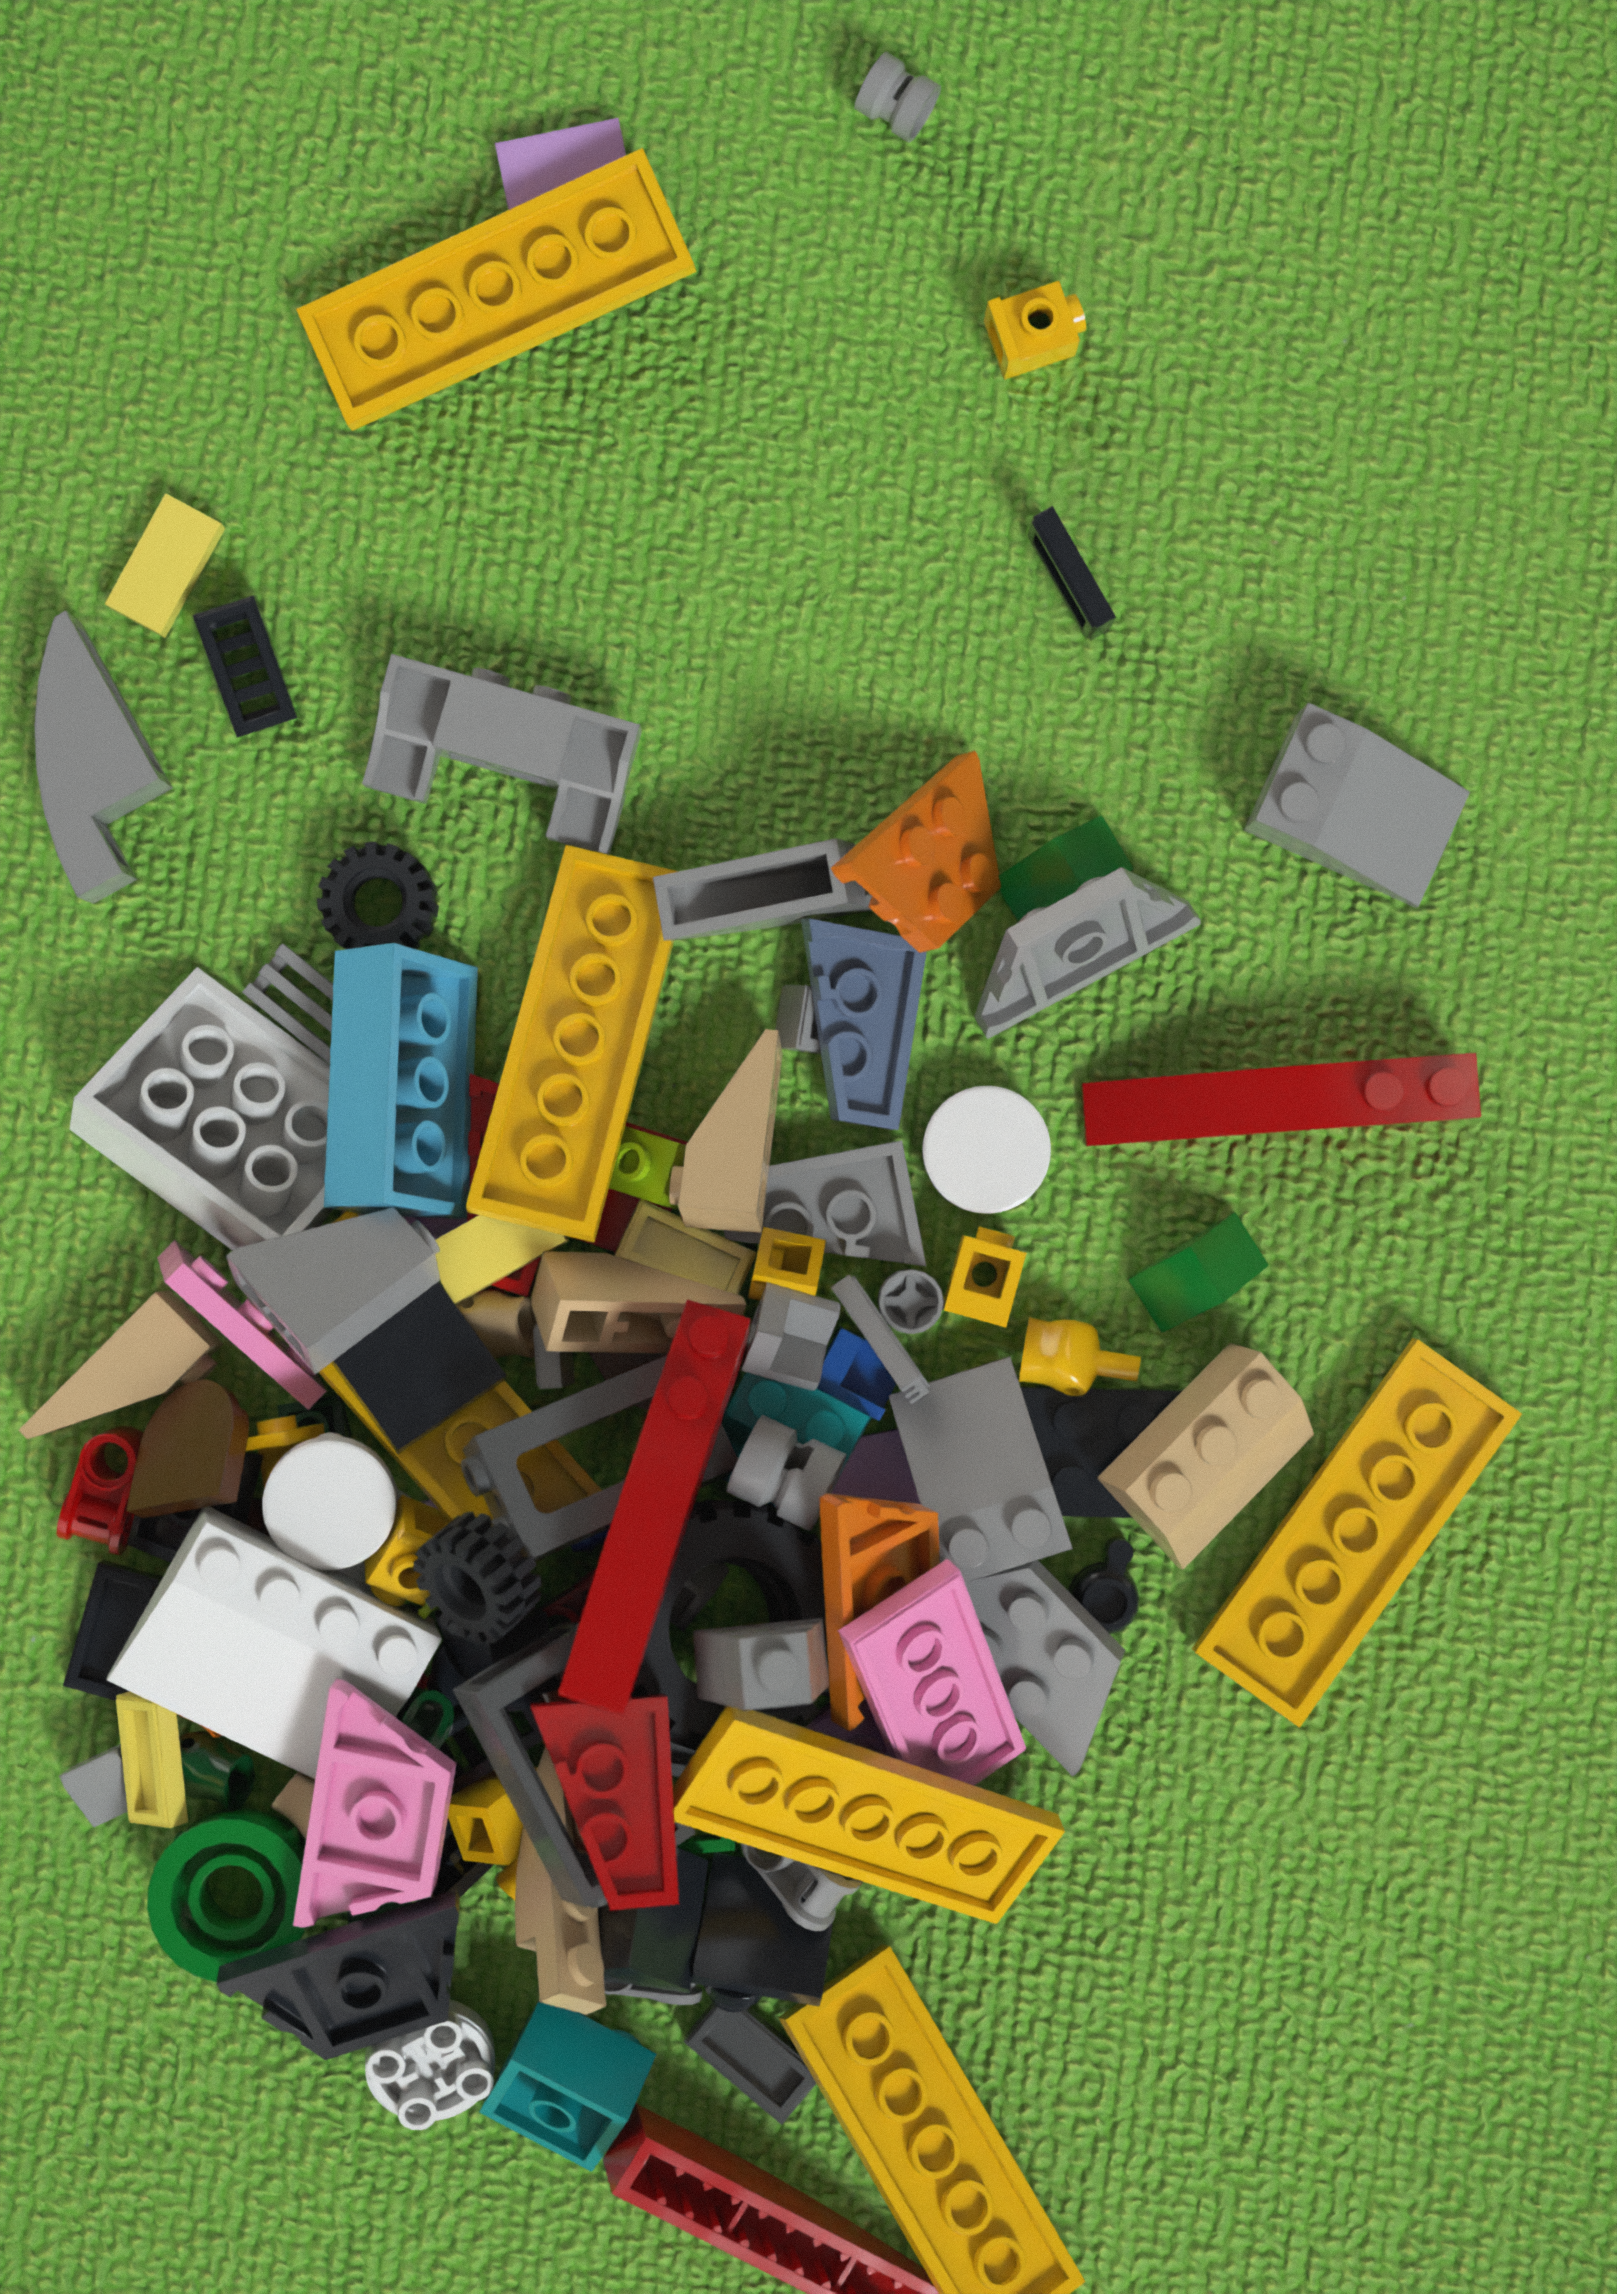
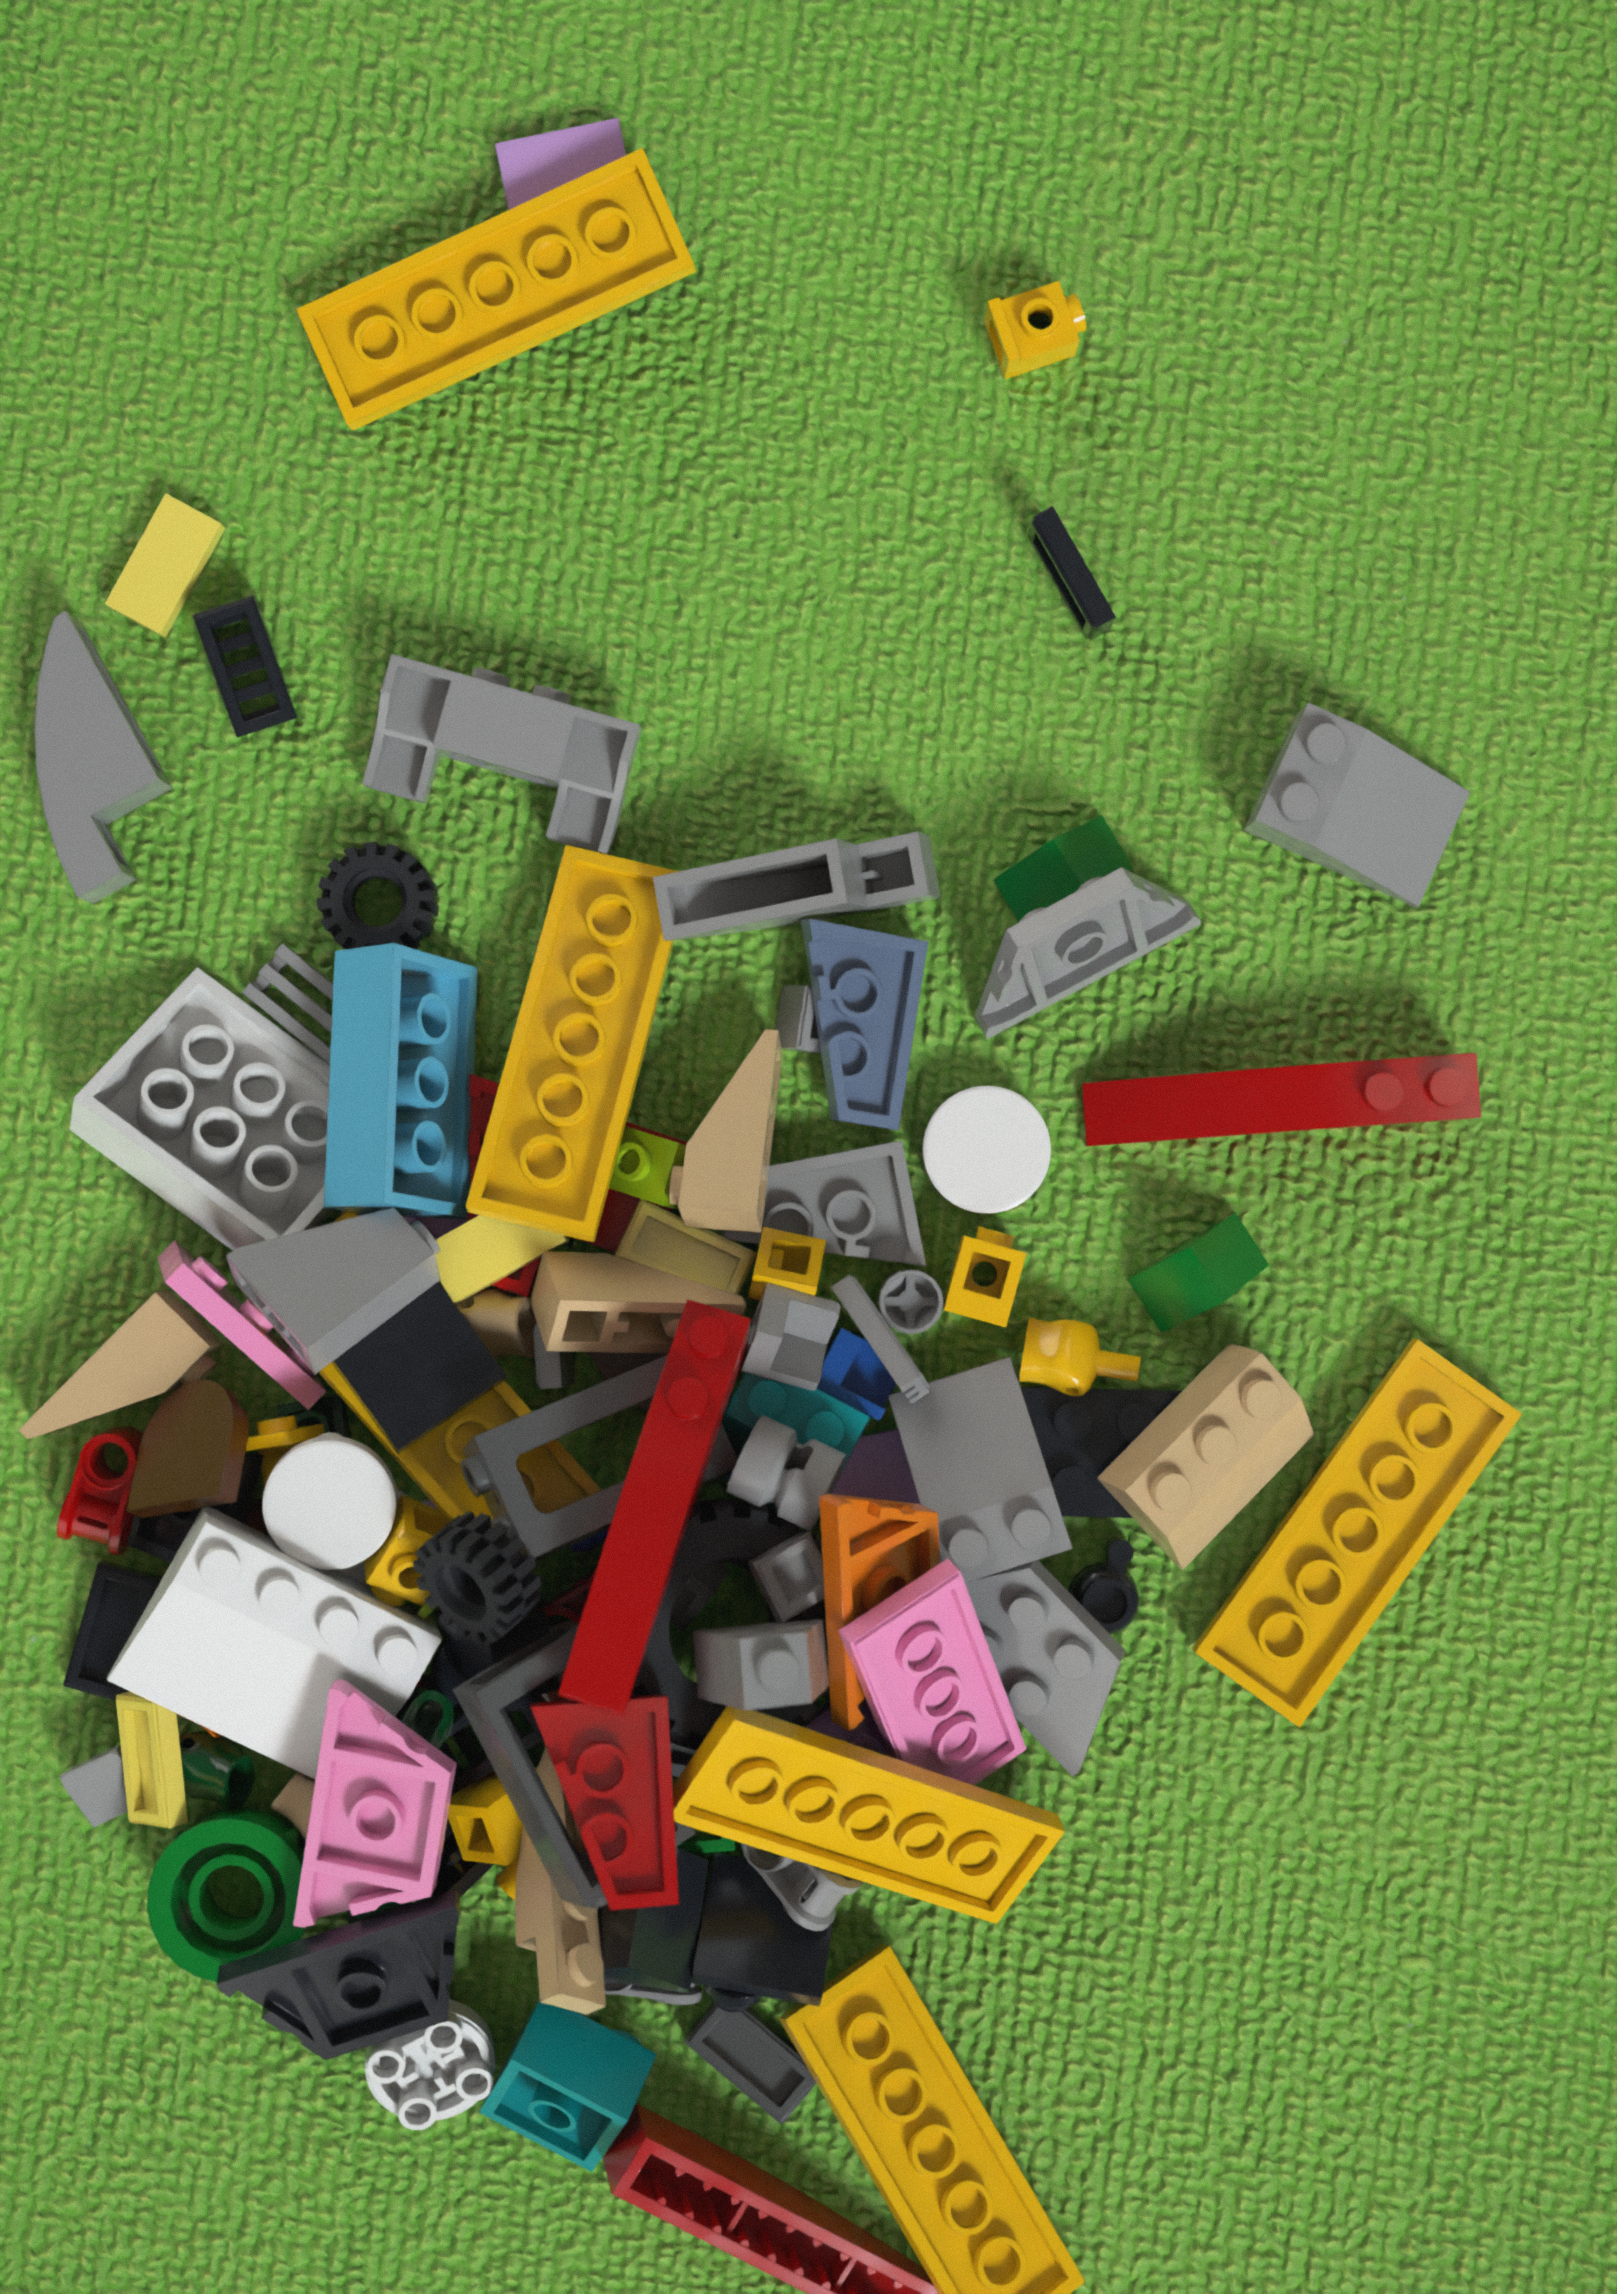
orange wing [831,750,1001,953] -> none
light grey wheel [854,52,941,143] -> none
none -> light grey tile [747,1531,825,1623]

